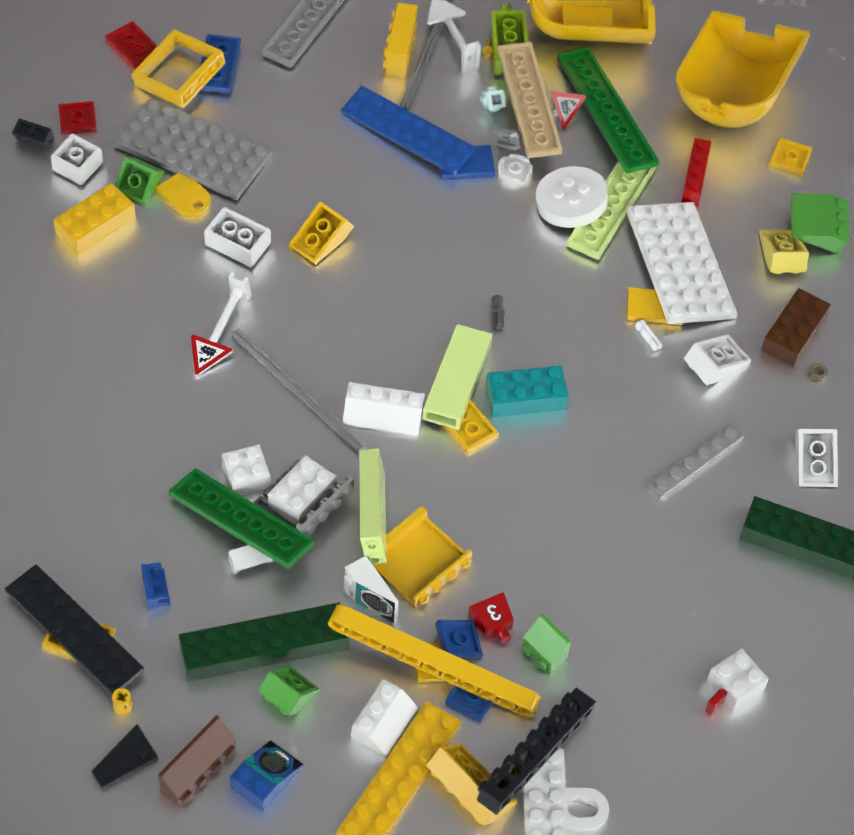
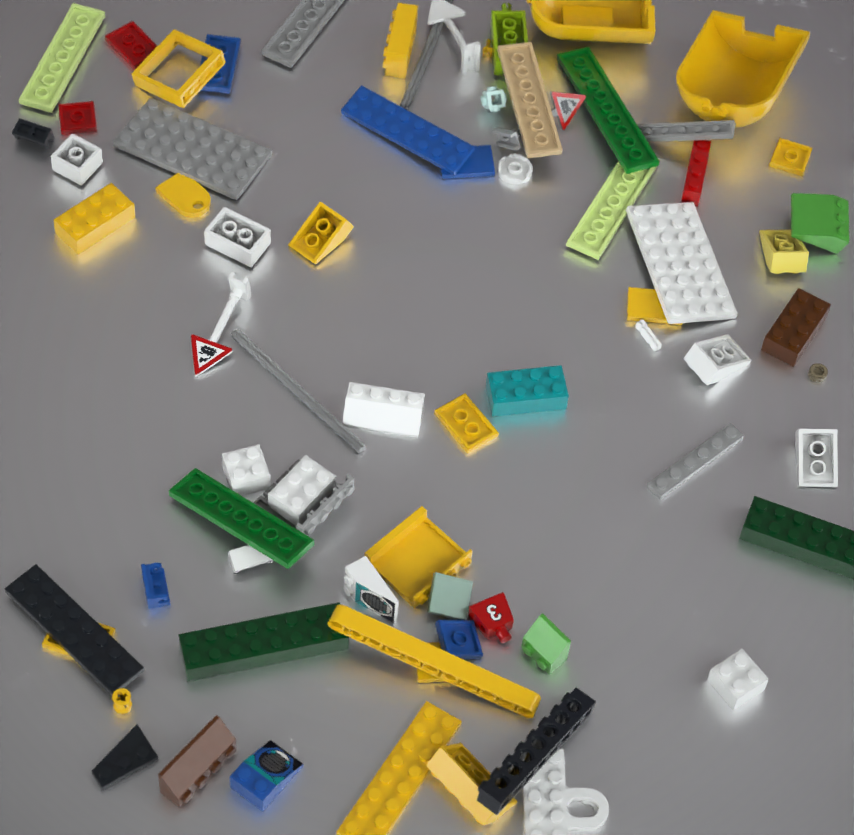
bright green slope [115,157,164,205] -> none
bright green slope [258,665,320,716] -> none
white slope [351,679,419,758] -> none
yellowish green brick [359,448,387,564] -> none
yellowish green brick [422,324,493,430] -> none
blue tile [445,686,493,723] -> none
dark grey axle [491,295,505,330] -> none
white brick [536,166,608,228] -> none
red tile [706,688,727,715] -> none
none -> yellowish green plate [19,3,105,113]
none -> tile [427,572,473,620]
none -> light grey plate [637,120,736,142]

